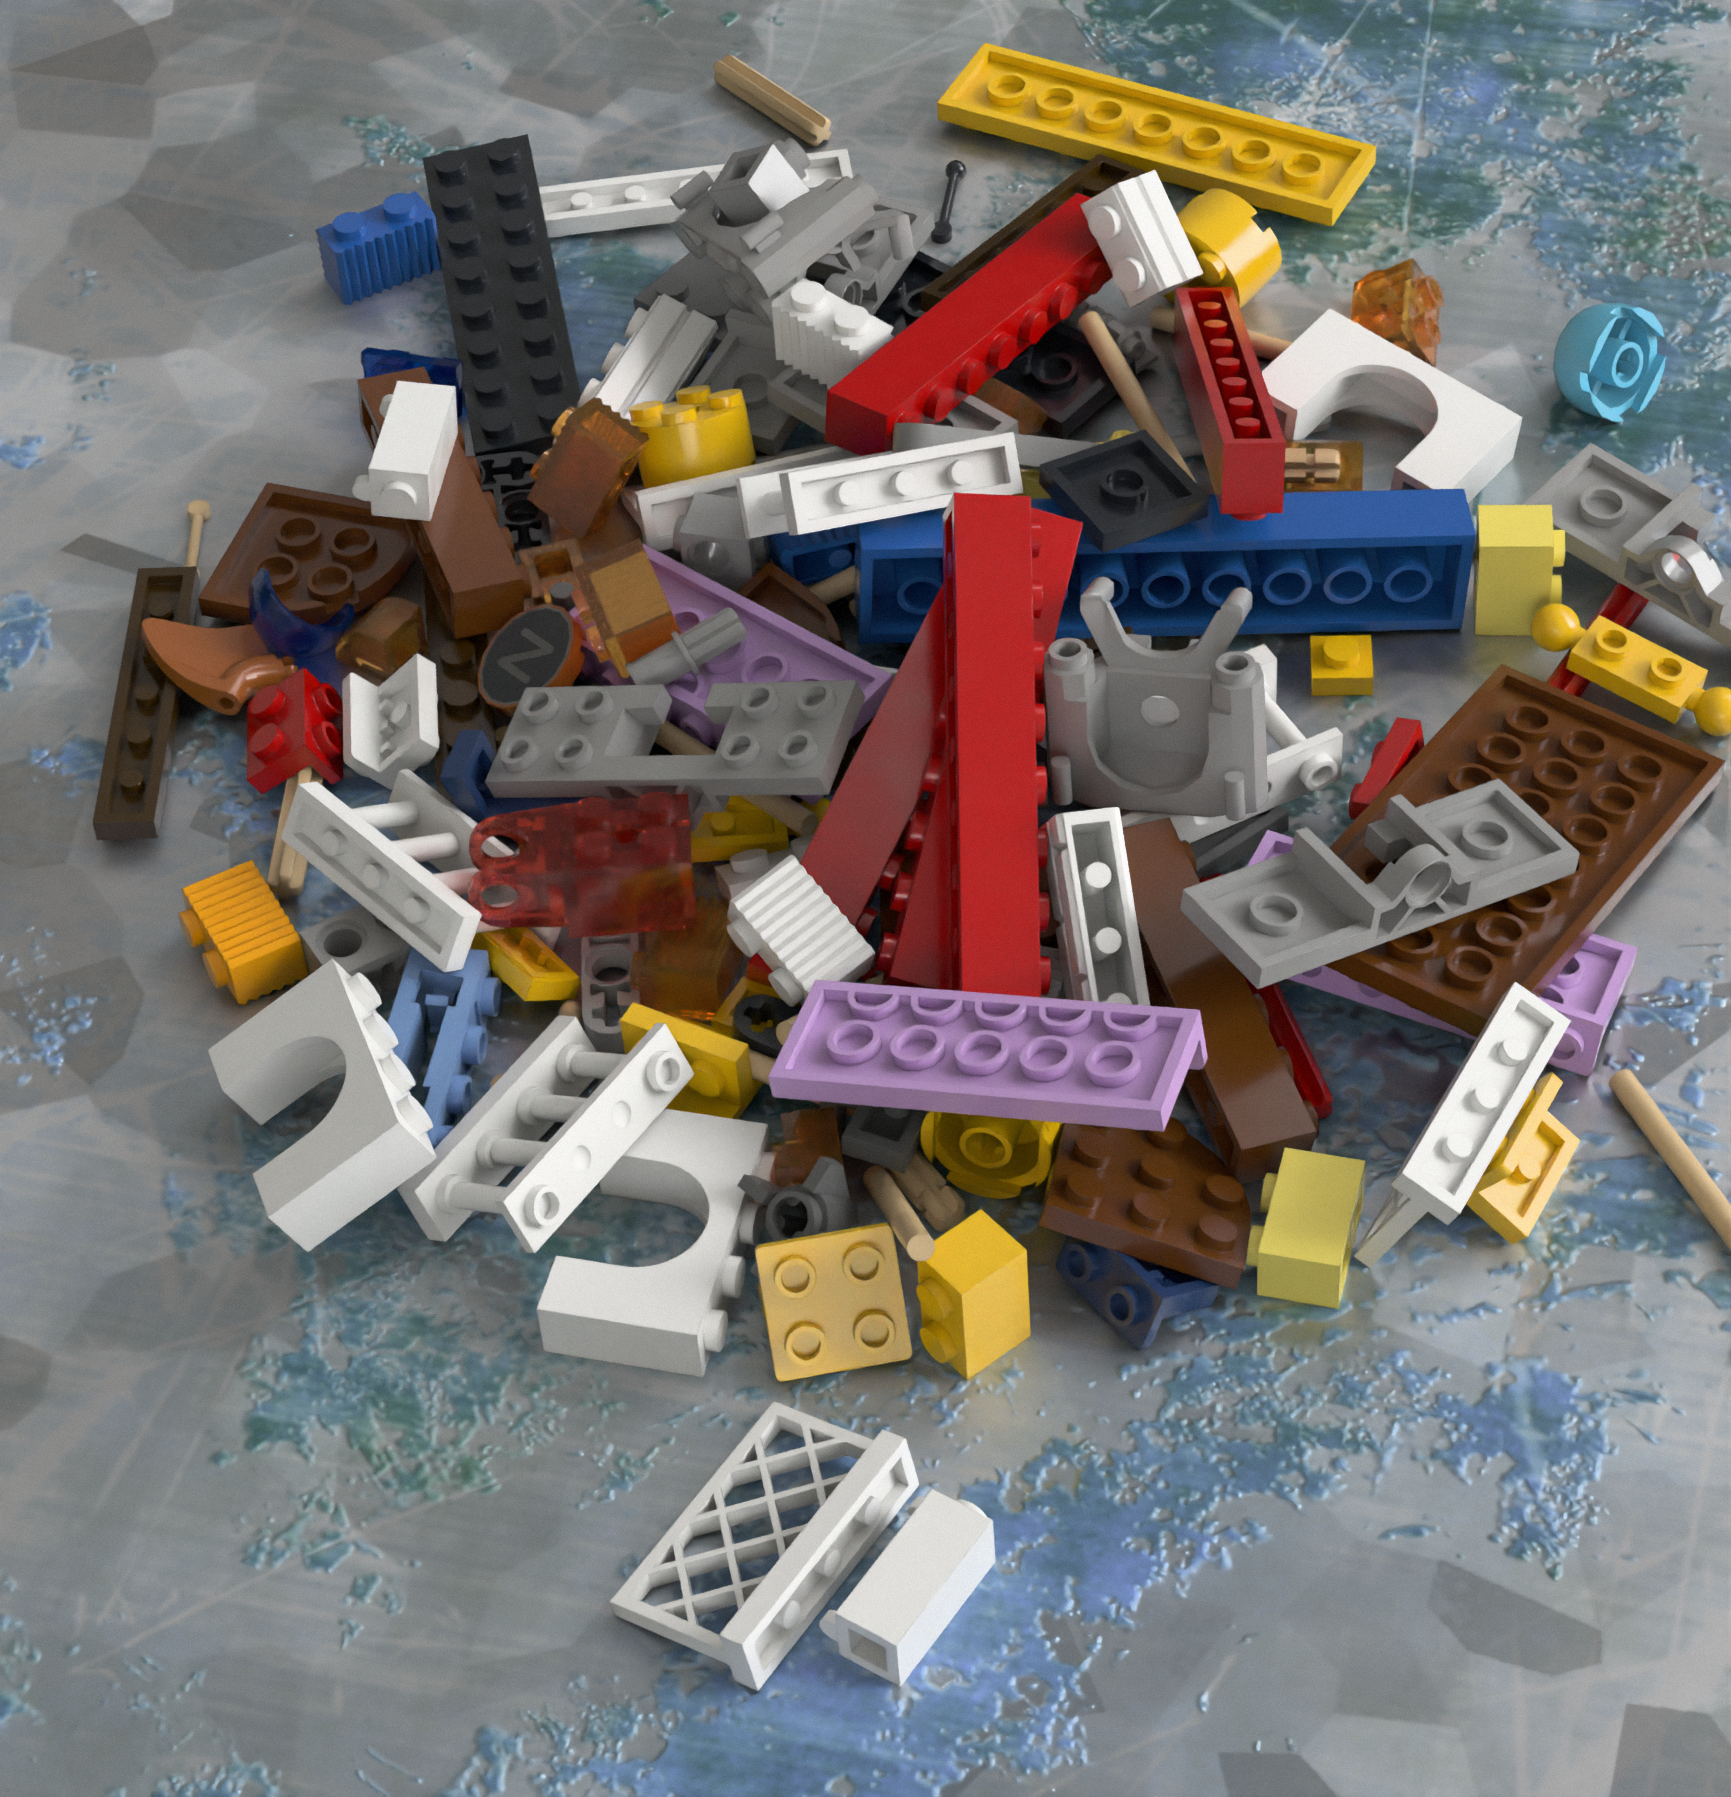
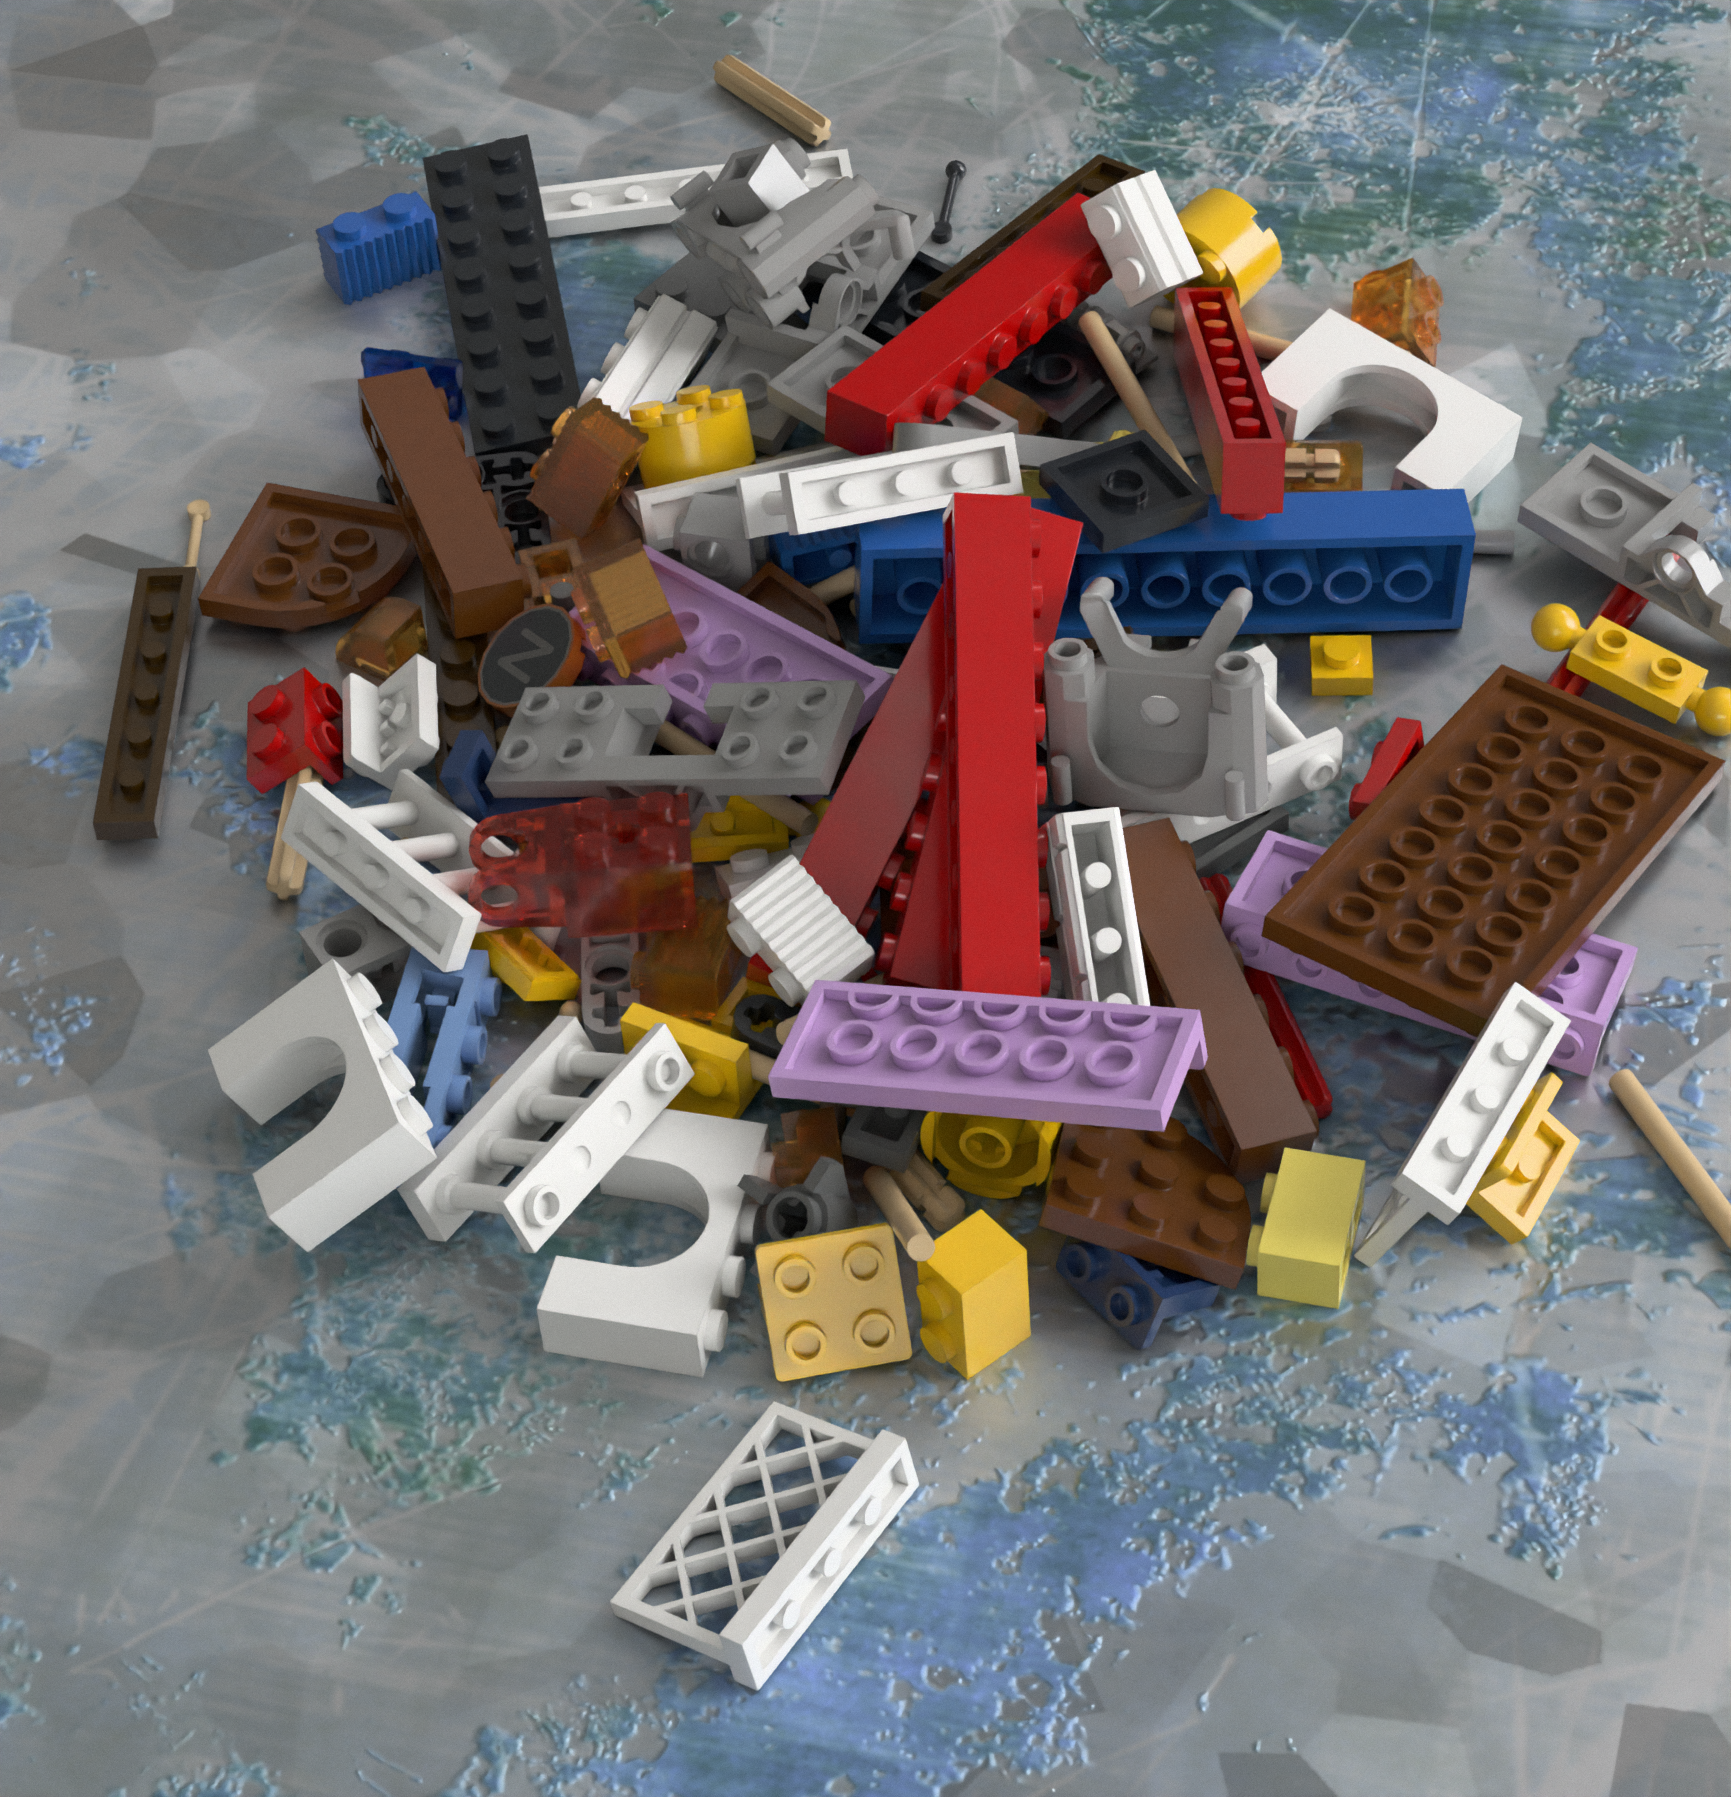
dark orange arm [140,618,298,715] -> none
light orange brick [178,859,308,1005] -> none
clear blue helmet [248,568,355,659] -> none
white brick [352,381,458,521] -> none
light grey axle [625,608,747,687] -> none
white brick [772,278,894,389] -> none
white brick [819,1489,995,1687] -> none
yellow plate [937,43,1376,227] -> none
light grey plate [1180,779,1580,989] -> none
light yellow brick [1473,505,1565,636] -> none
medium azure cylinder [1553,303,1666,422] -> none

